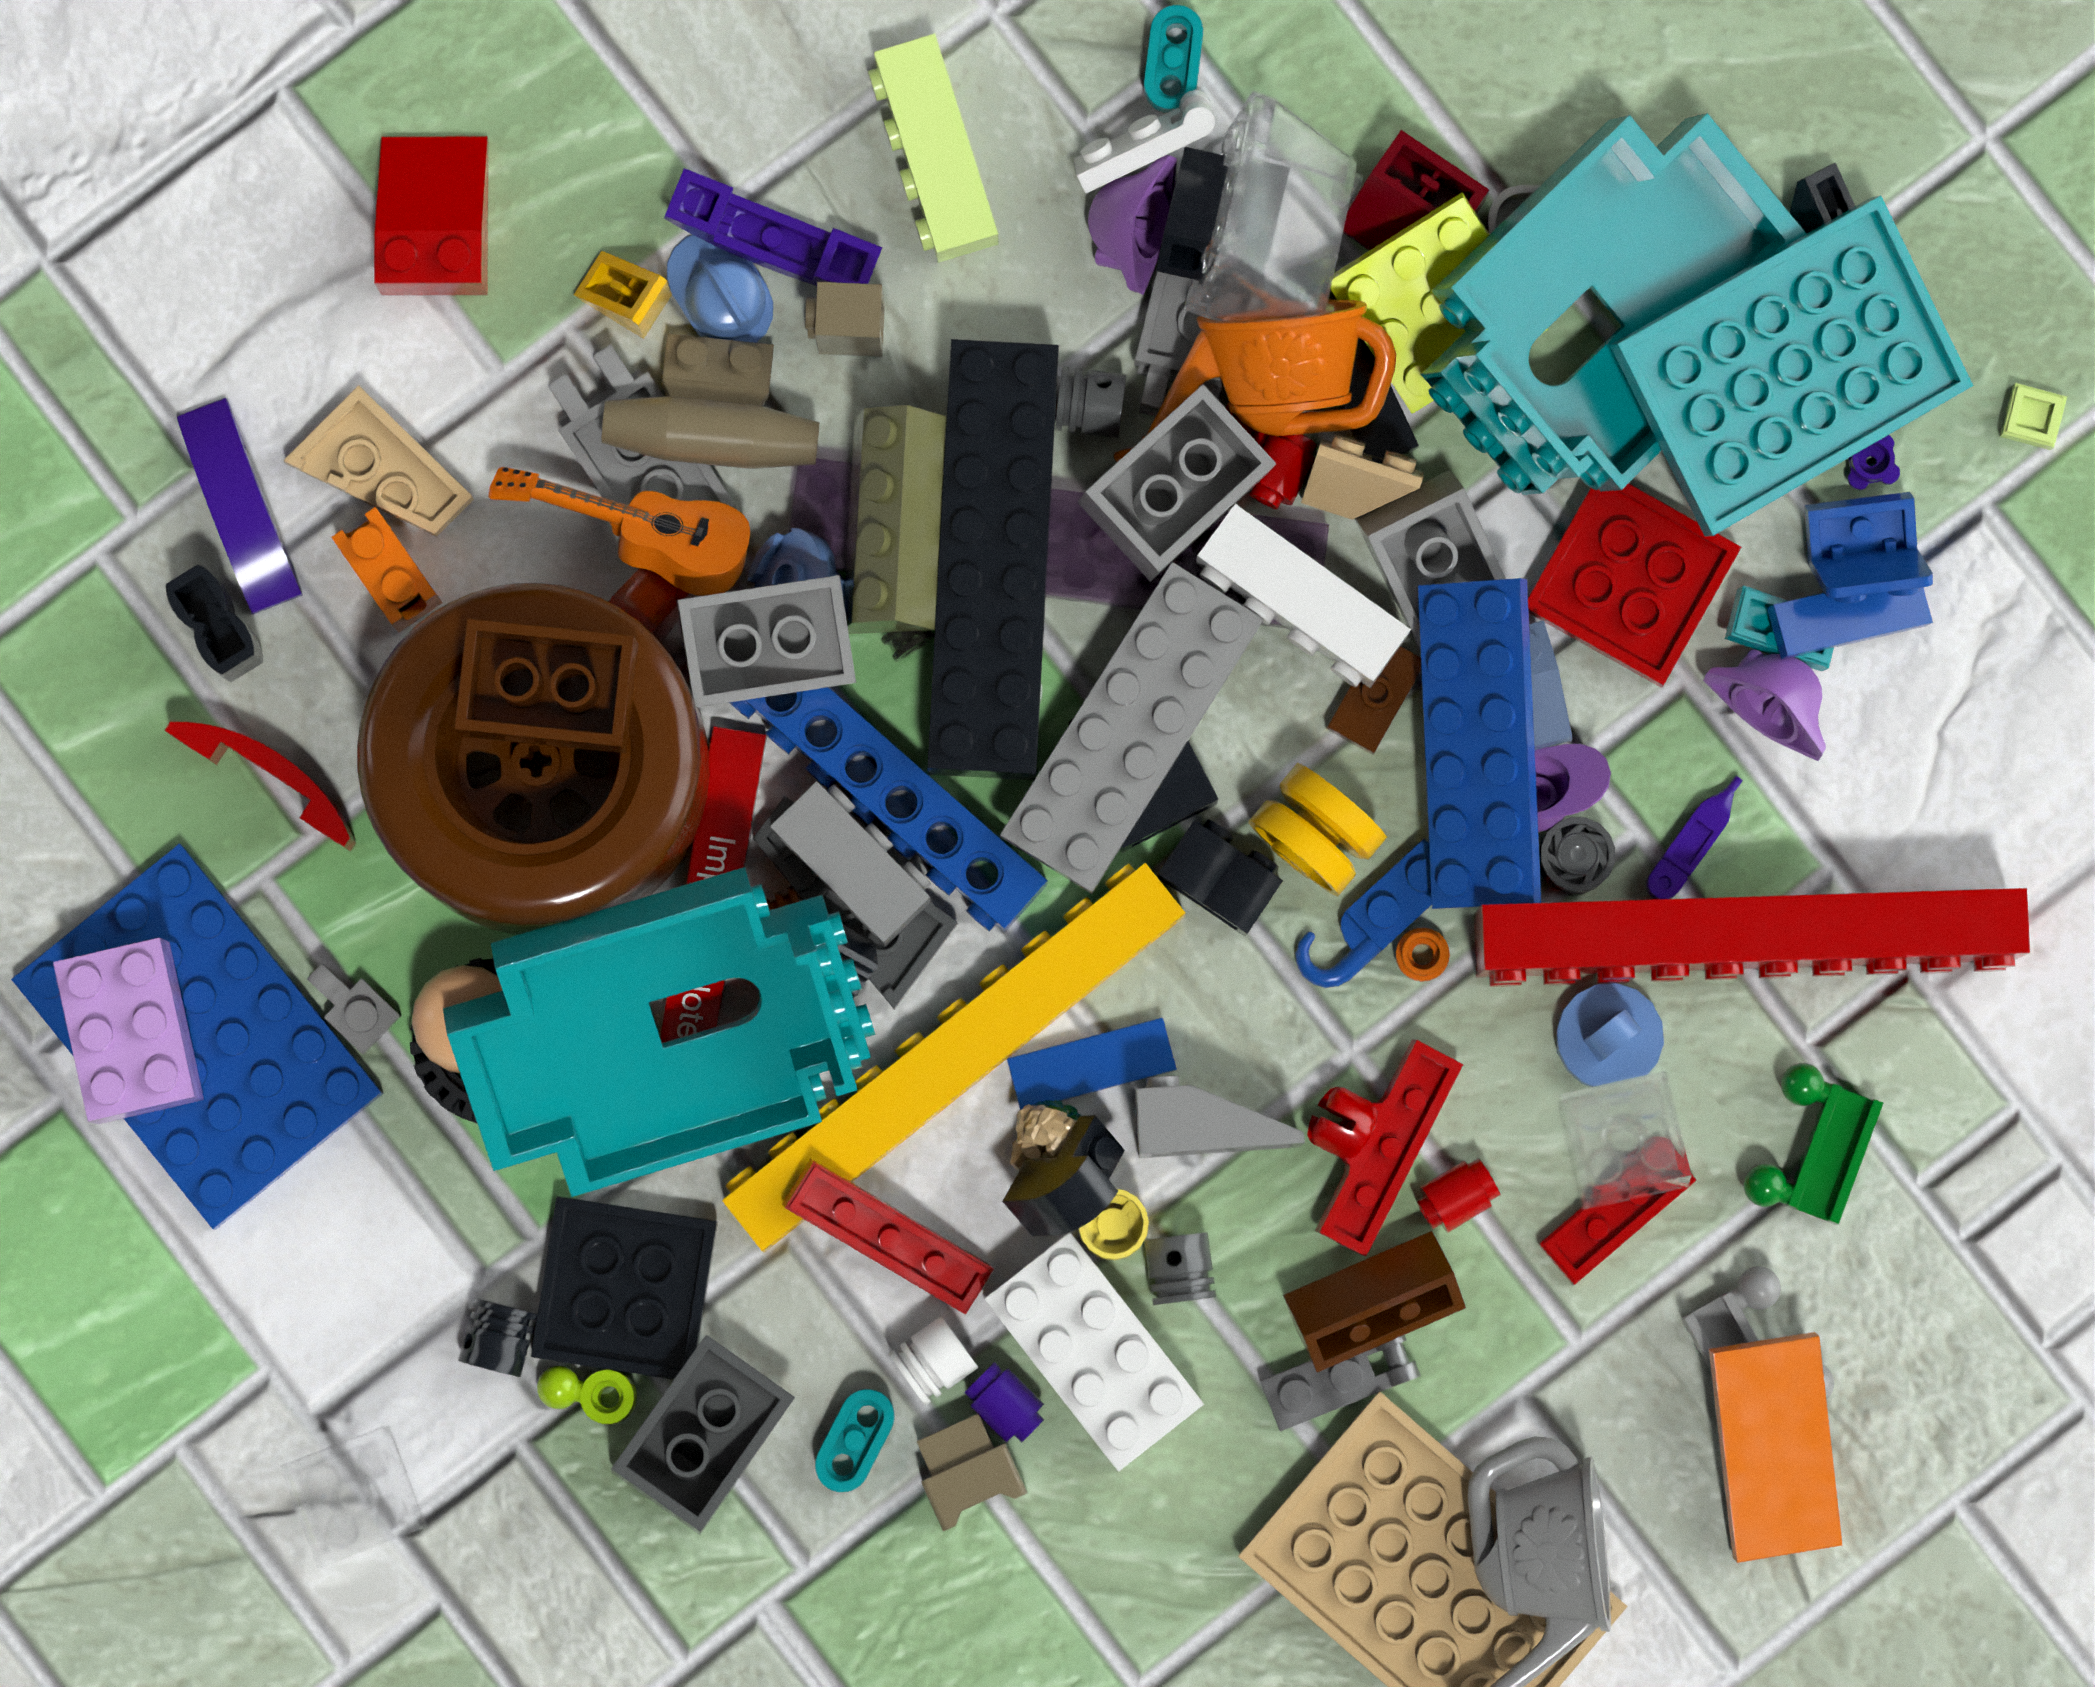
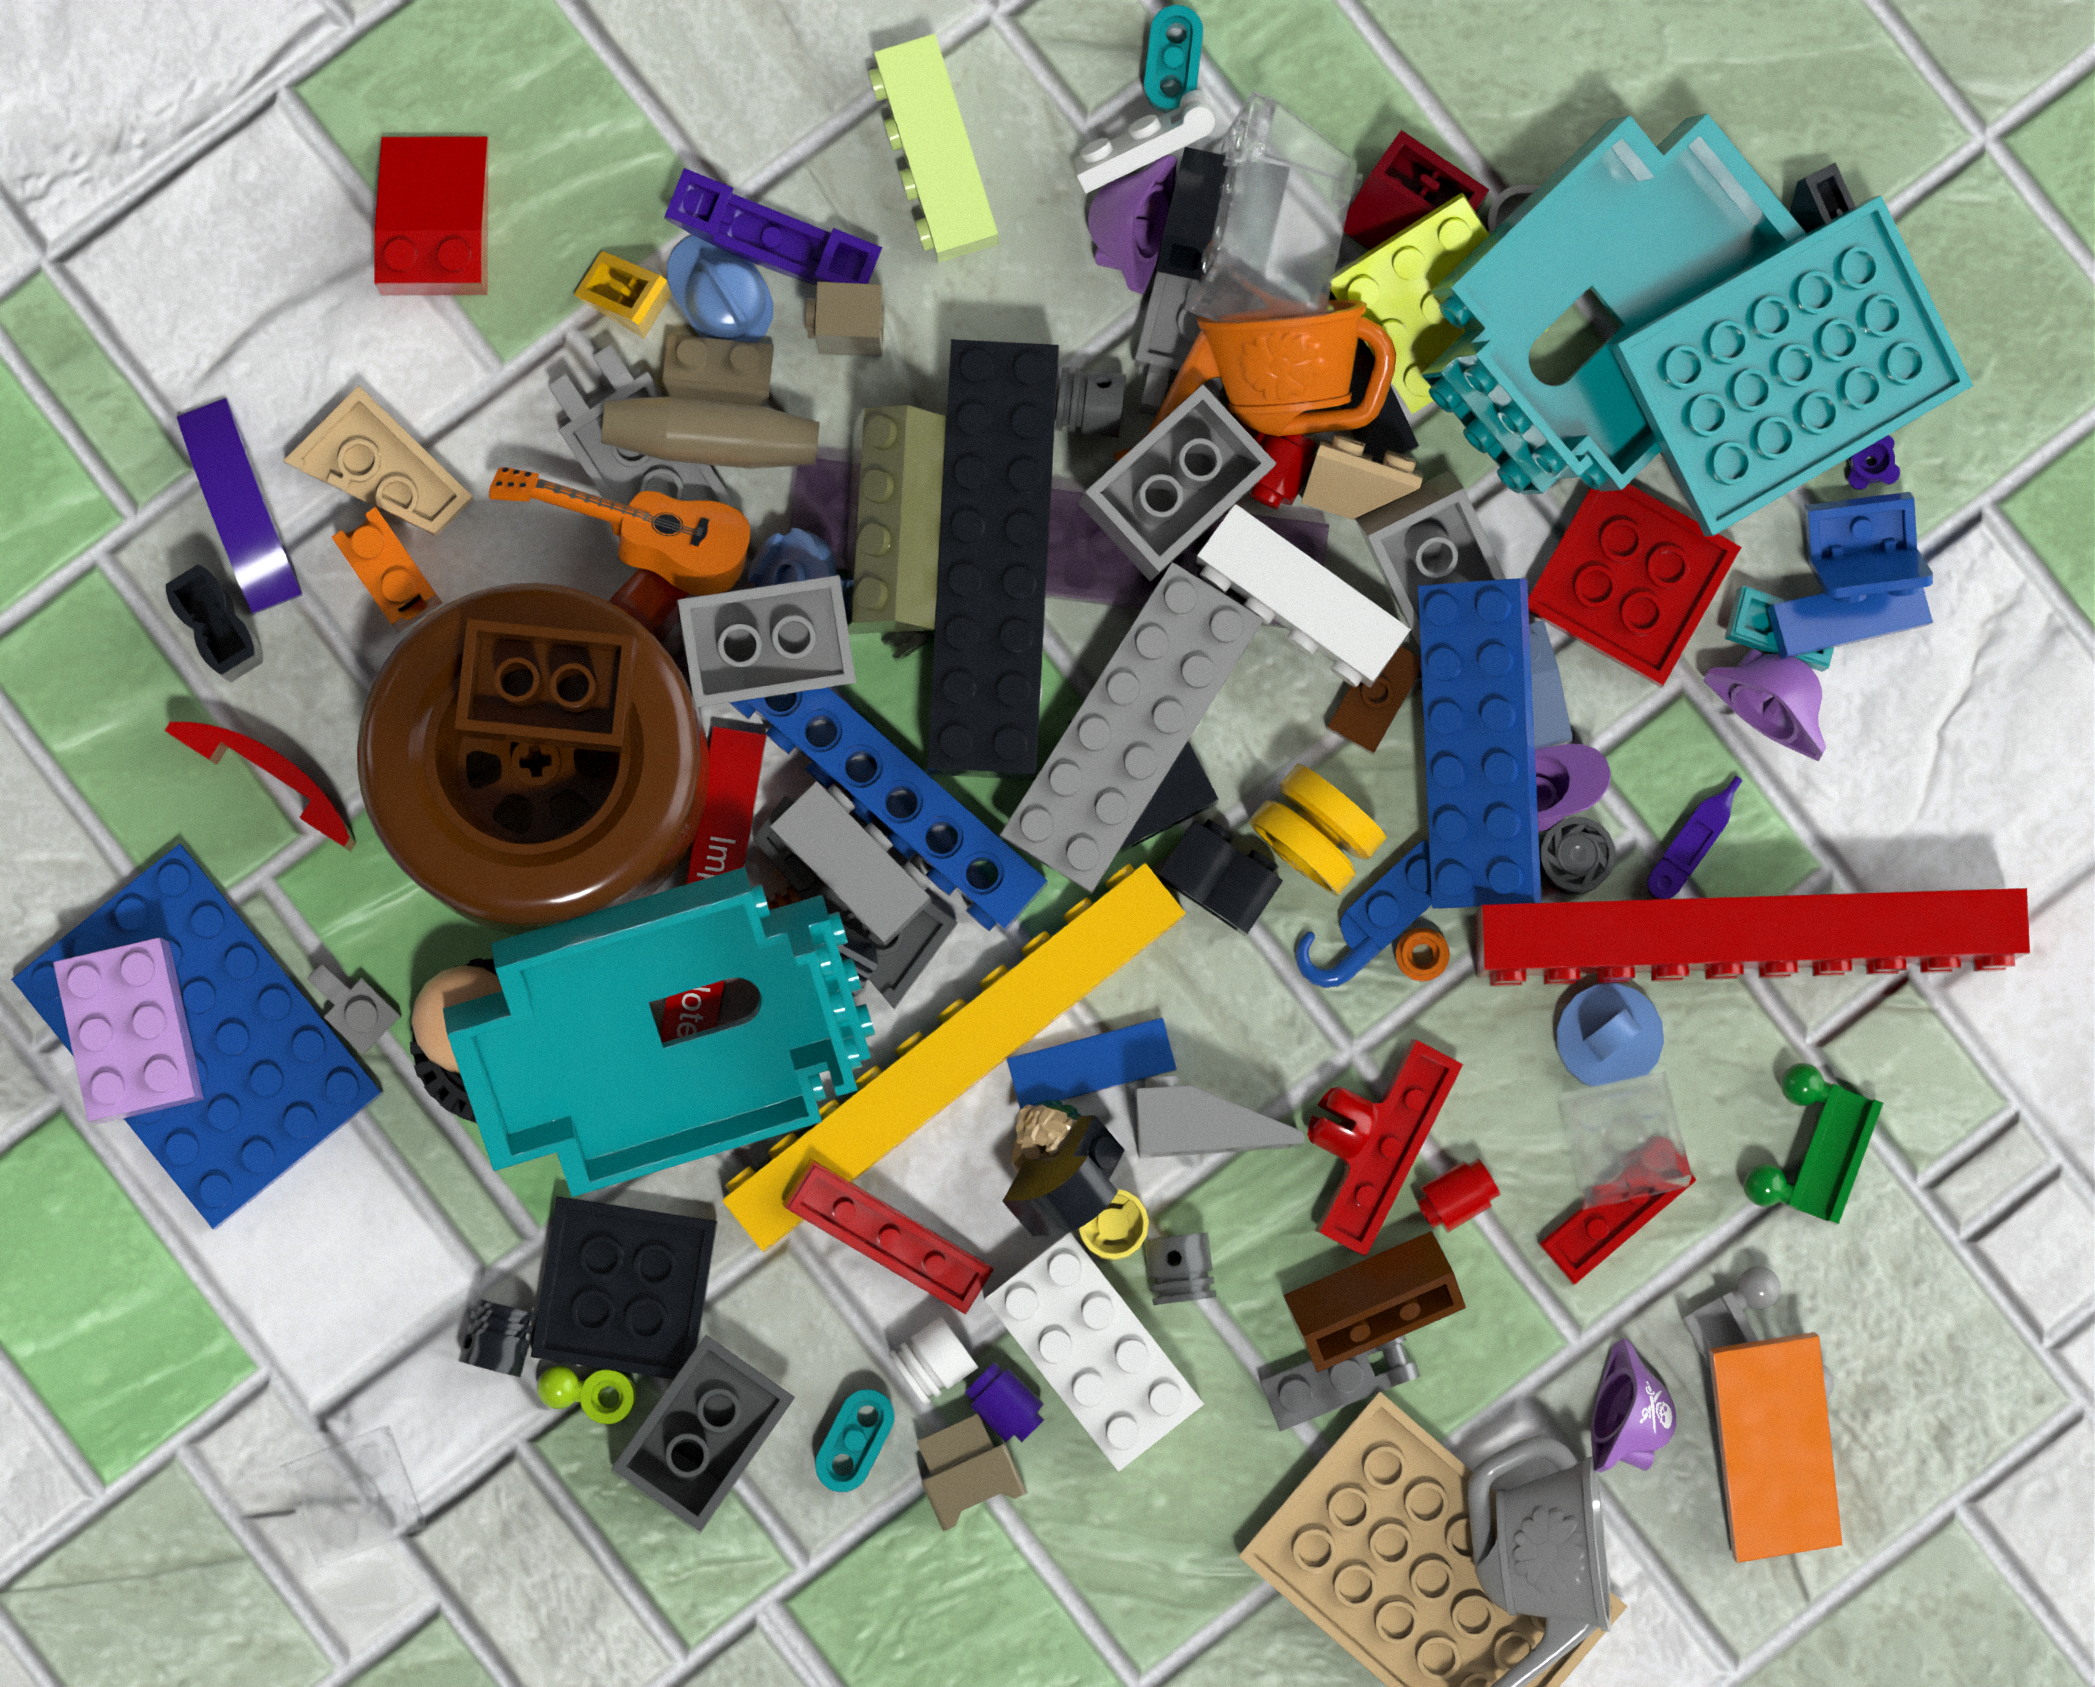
yellowish green tile [2000,383,2067,450] -> none
none -> medium lavender hat [1591,1338,1676,1473]

